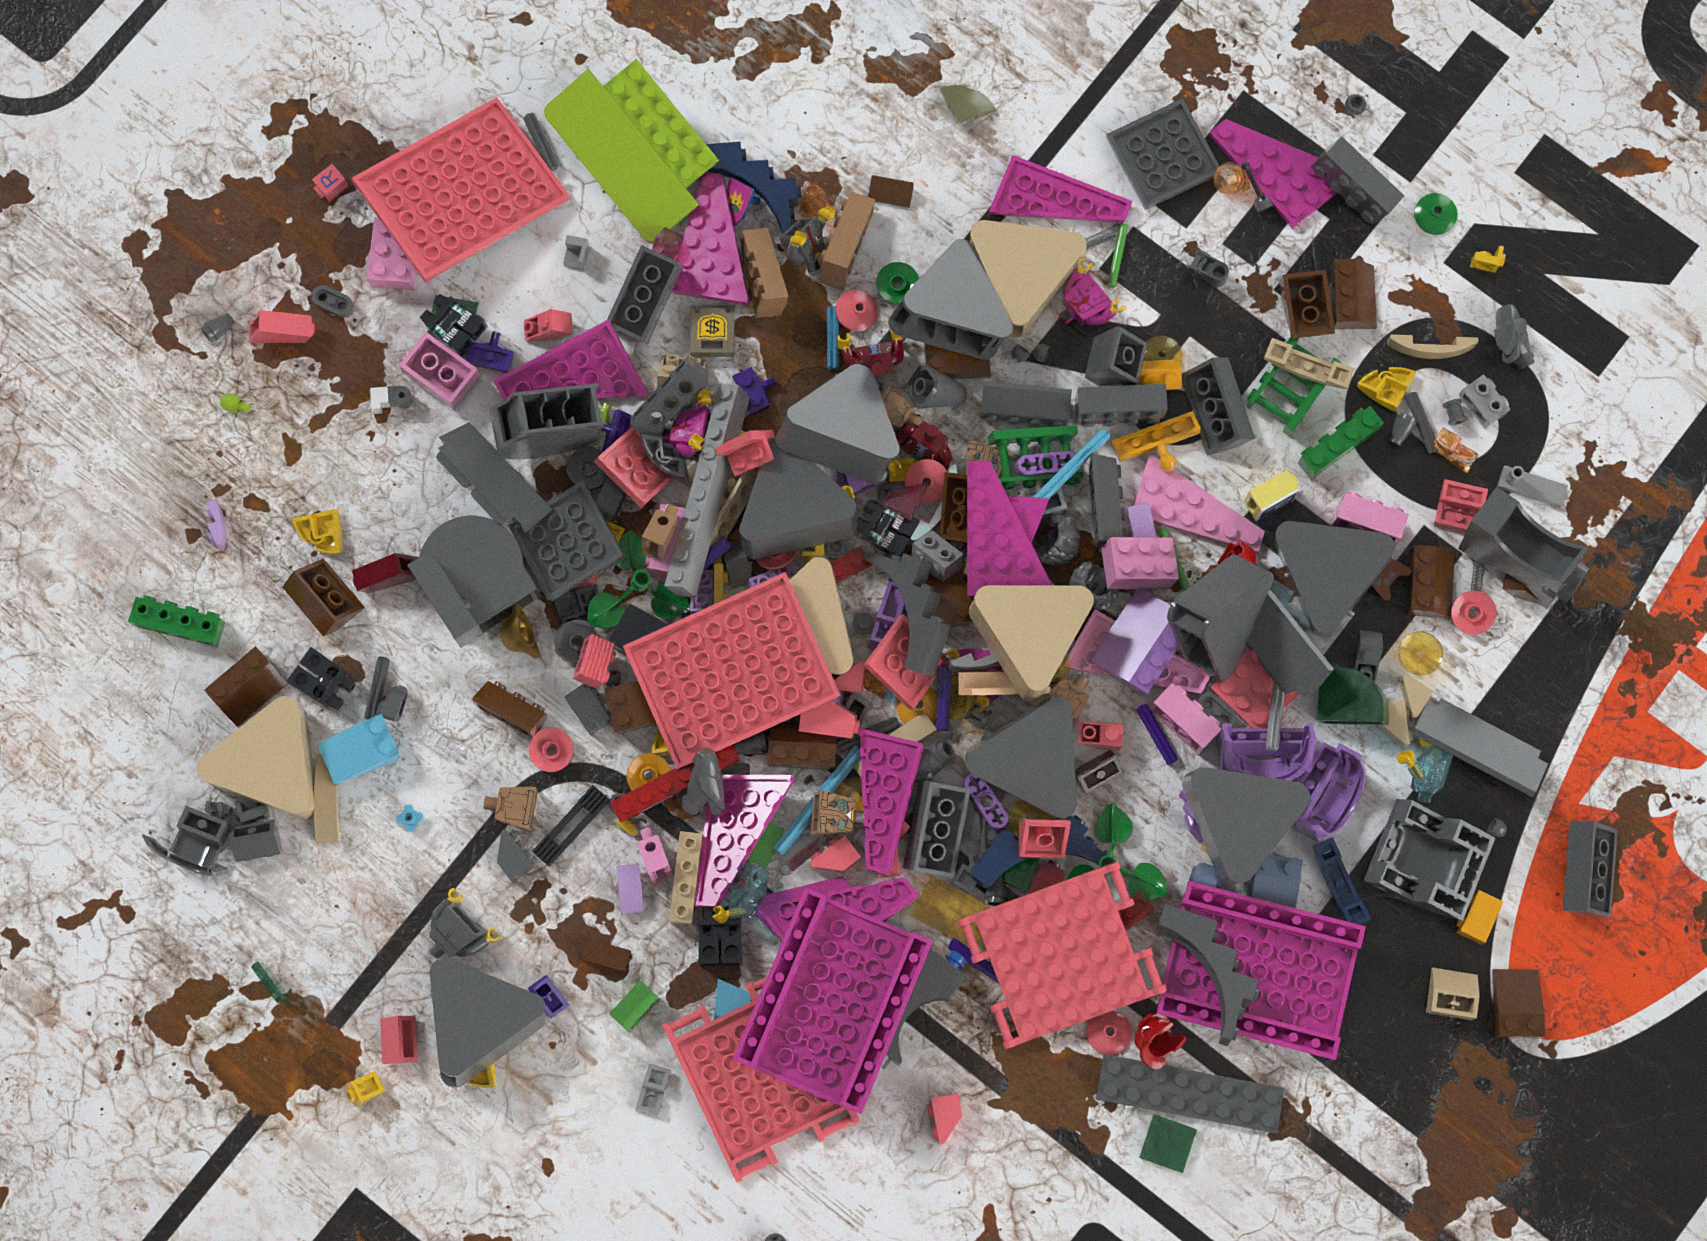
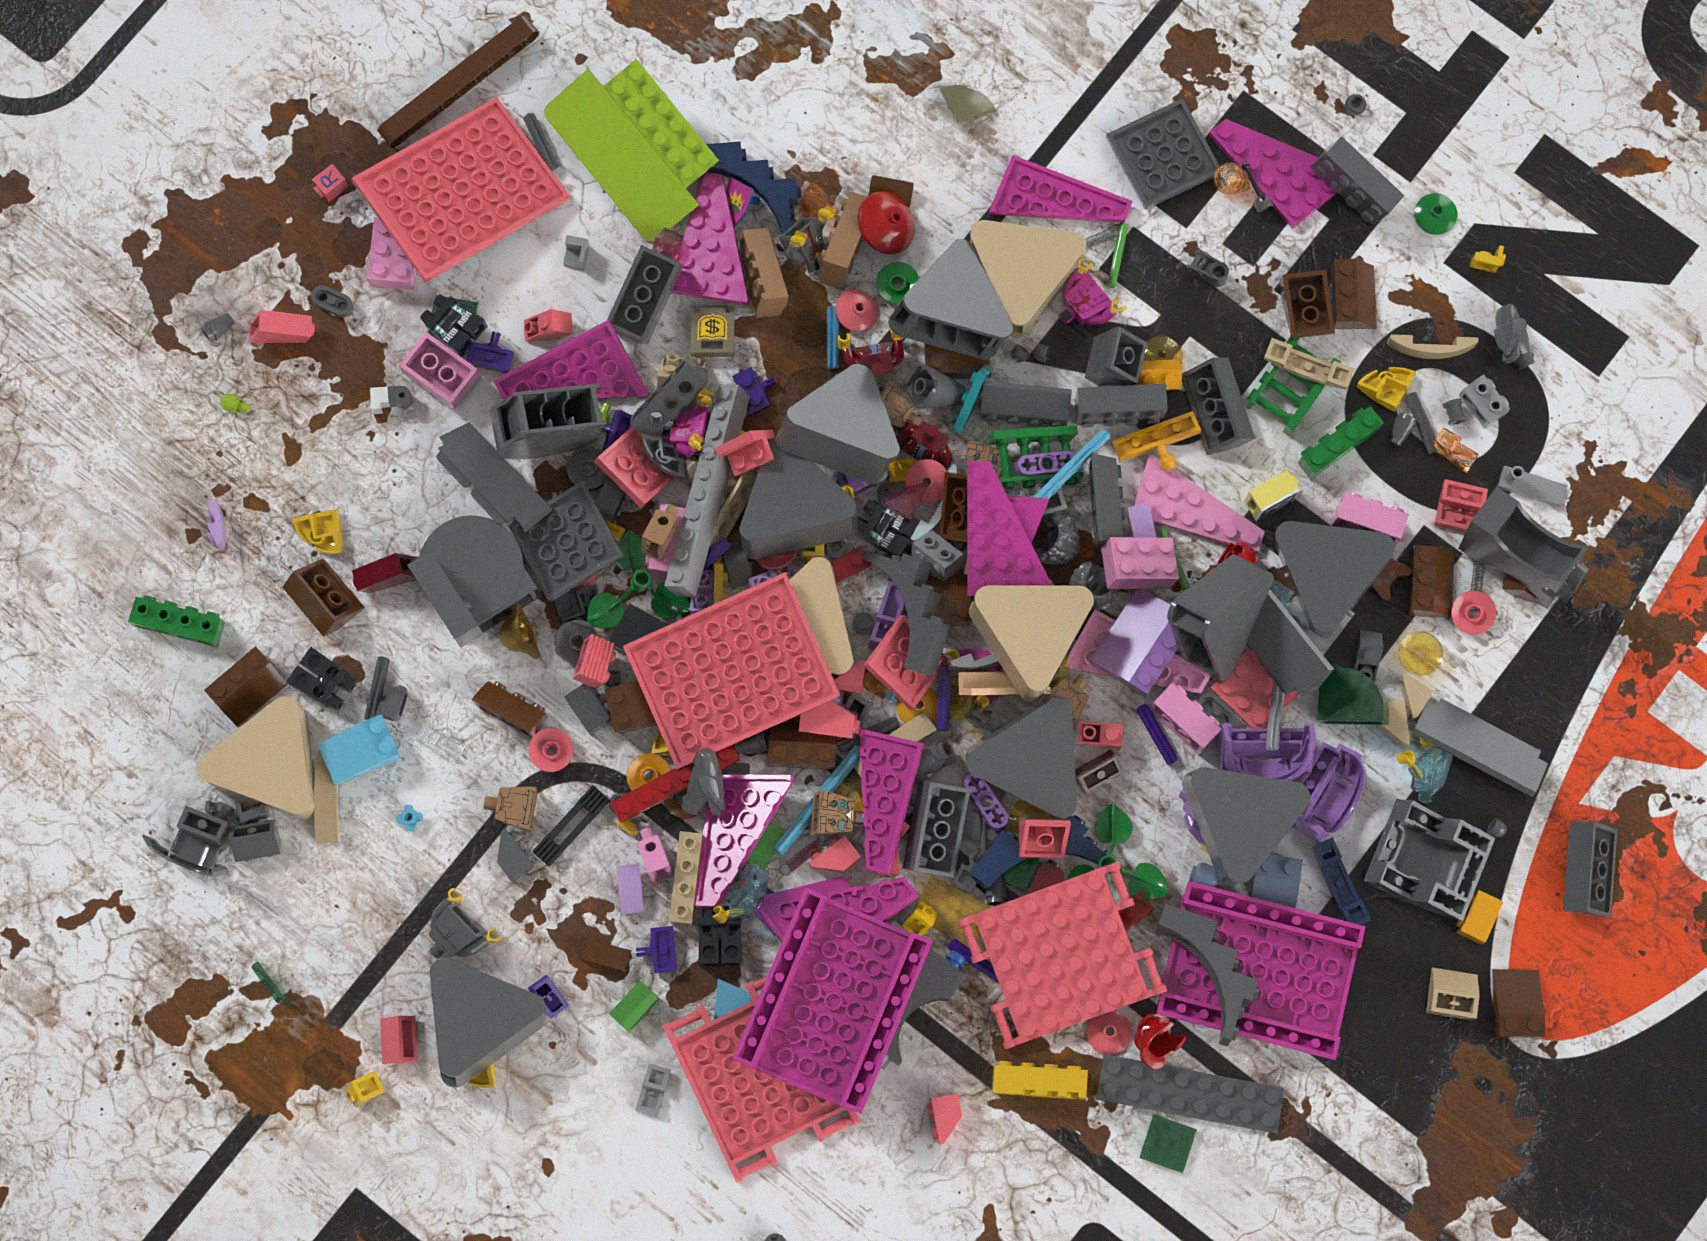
none -> reddish brown beam [377,16,540,148]
none -> dark purple plate [636,926,677,974]
none -> red dish [858,191,915,255]
none -> yellow bracket [901,901,938,936]
none -> teal wing [952,364,993,434]
none -> yellow wedge [992,1061,1088,1100]

